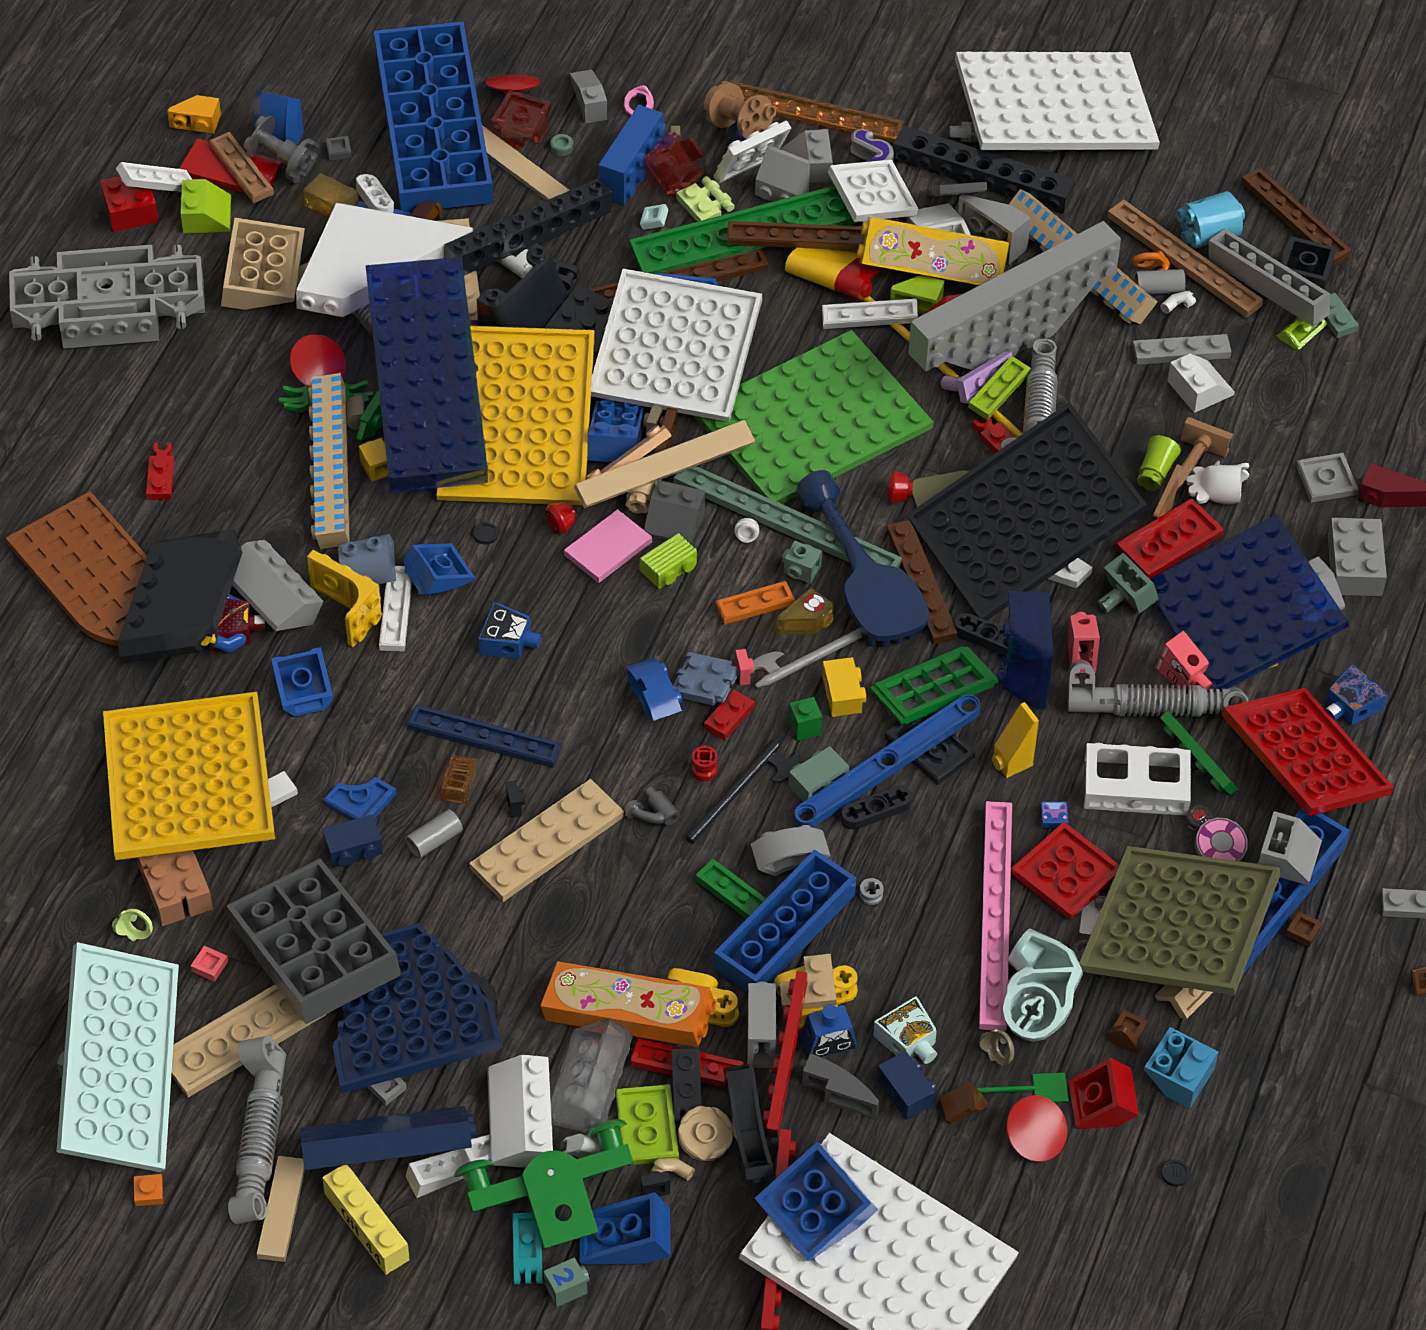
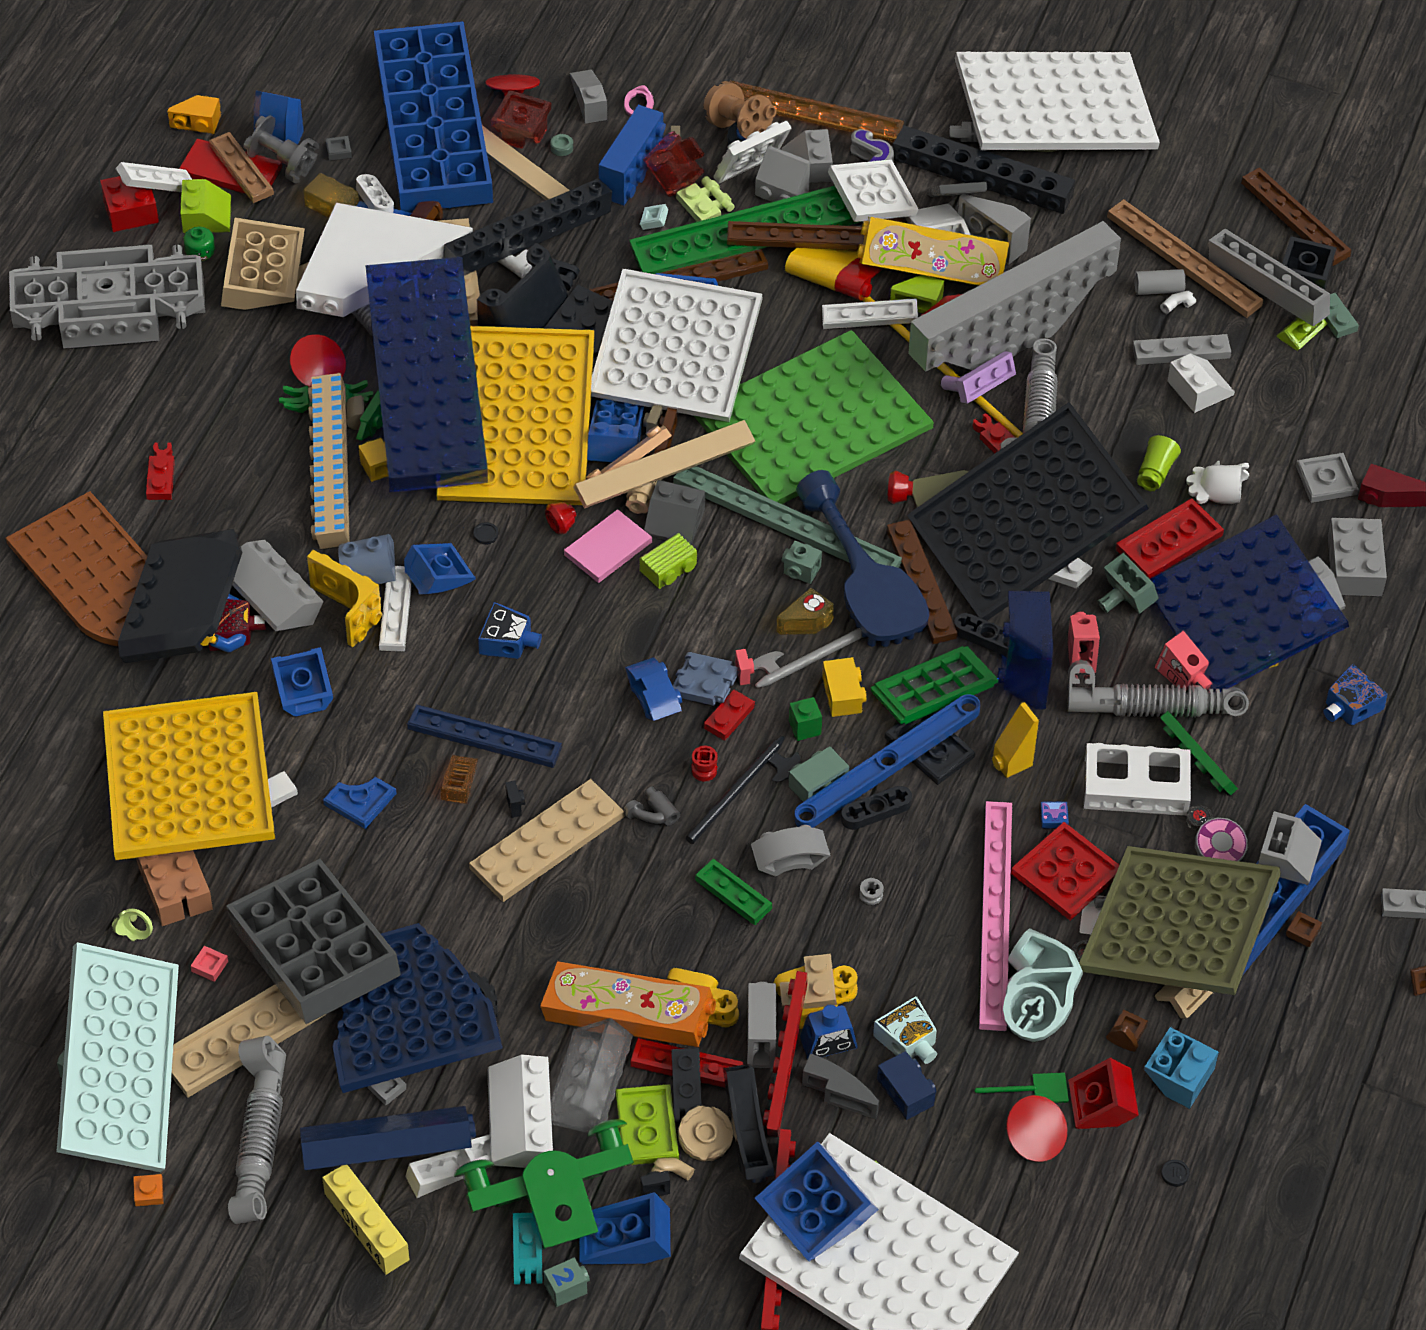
tan tile [257,1156,305,1262] -> none
dark blue brick [322,814,383,868] -> none
light grey pin [405,809,463,859] -> none
white piece [560,1134,601,1158] -> none
blue brick [714,849,856,994] -> none
orange tile [715,581,795,625] -> none
white plate [735,518,759,543] -> none
reddish brown tile [940,1081,988,1124] -> none
lime plate [968,356,1031,420] -> none
dark tan piece [979,1029,1014,1065] -> none
tan brick [1009,189,1157,324] -> none
orange piece [1131,250,1170,270] -> none
medium nougat piece [1153,417,1233,518] -> none
medium azure cylinder [1176,191,1245,249] -> none
red plate [1221,688,1394,816] -> none
none -> green head [183,226,215,261]

